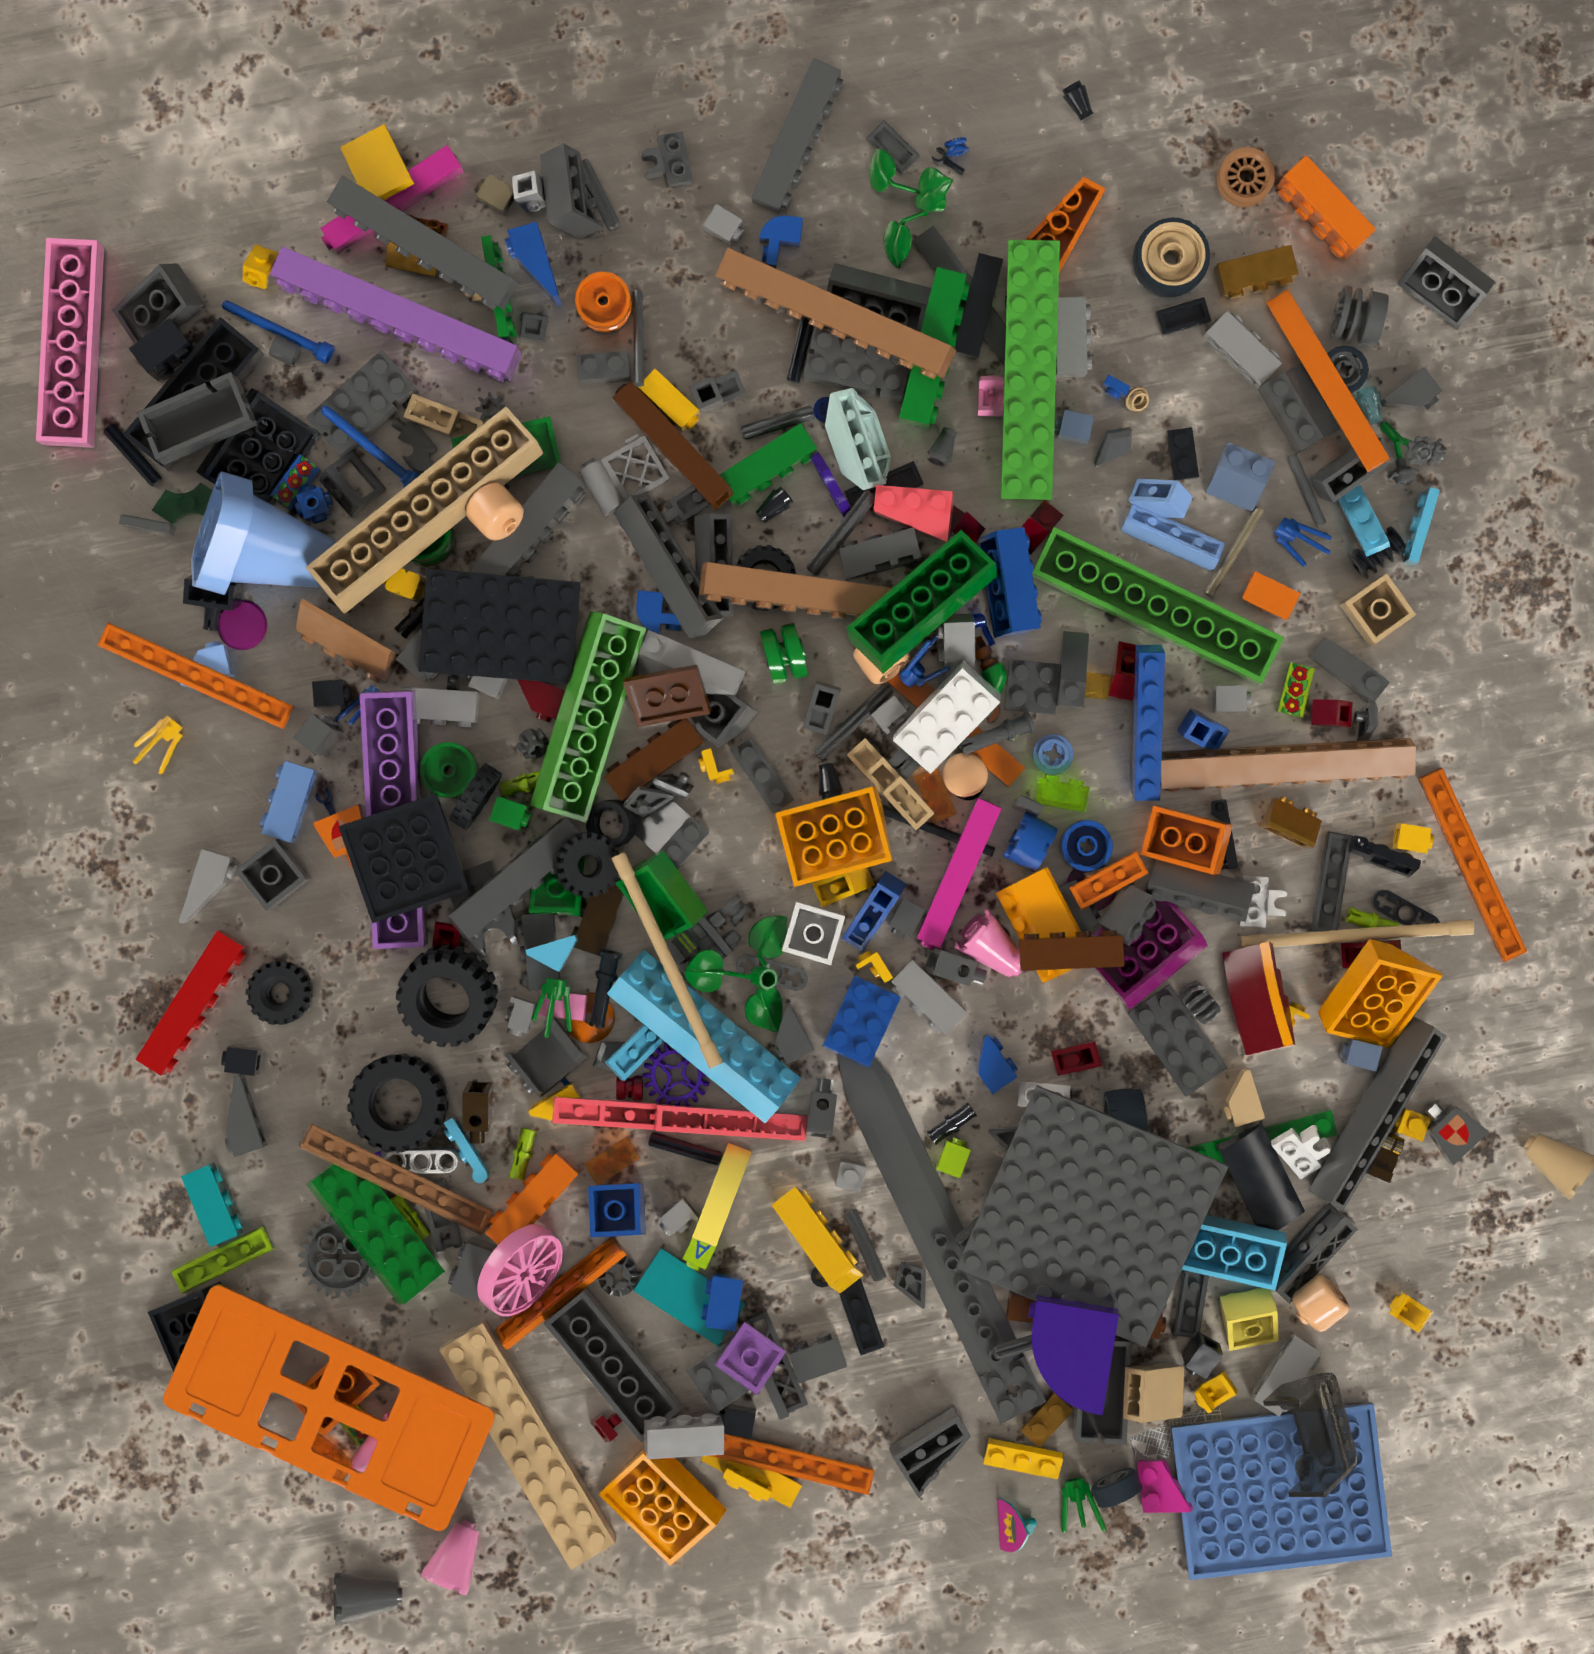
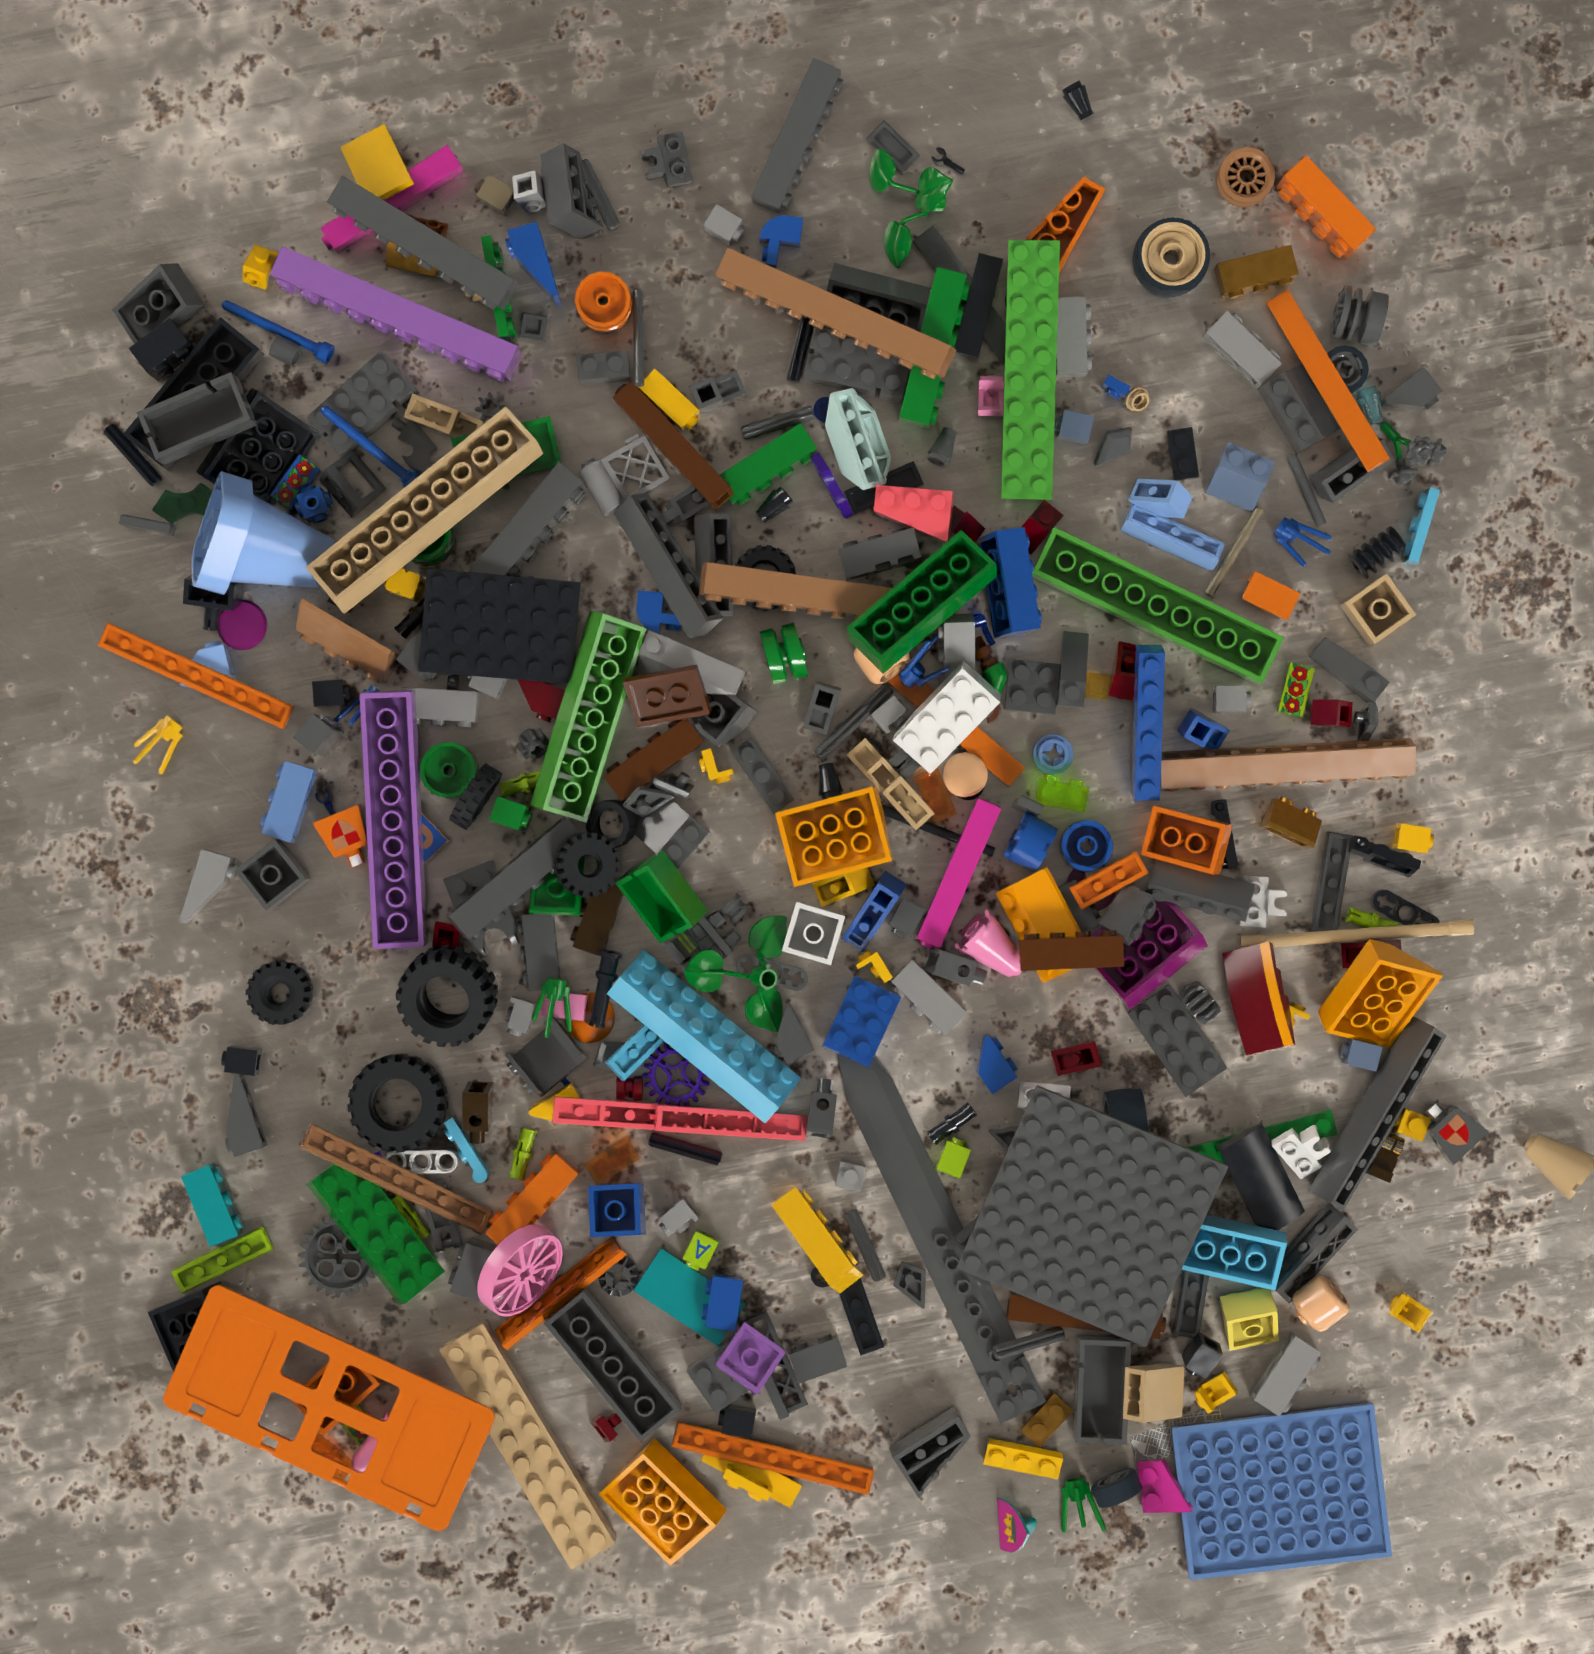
bright pink brick [36,238,104,448] -> none
red brick [135,930,248,1076] -> none
dark grey cone [333,1573,402,1626] -> none
black plate [338,793,470,923] -> none
bright pink cone [420,1520,479,1596] -> none
light nougat head [466,482,524,541] -> none
medium azure slope [526,934,578,972] -> none
tan piece [611,852,723,1069] -> none
light grey brick [644,1413,724,1459] -> none
light yellow slope [692,1143,752,1247] -> none
dark grey axle [806,489,875,576] -> none
blue bush [944,137,969,157] -> none
dark grey pin [959,712,1036,756] -> none
dark purple brick [1028,1295,1119,1415] -> none
black tile [1155,297,1211,337] -> none
tan slope [1223,1068,1265,1127] -> none
clear smoke windscreen [1263,1373,1357,1497] -> none
medium azure plate [1338,485,1390,557] -> none
dark grey slope [1398,236,1495,329] -> none
orange tile [1418,768,1527,962] -> none

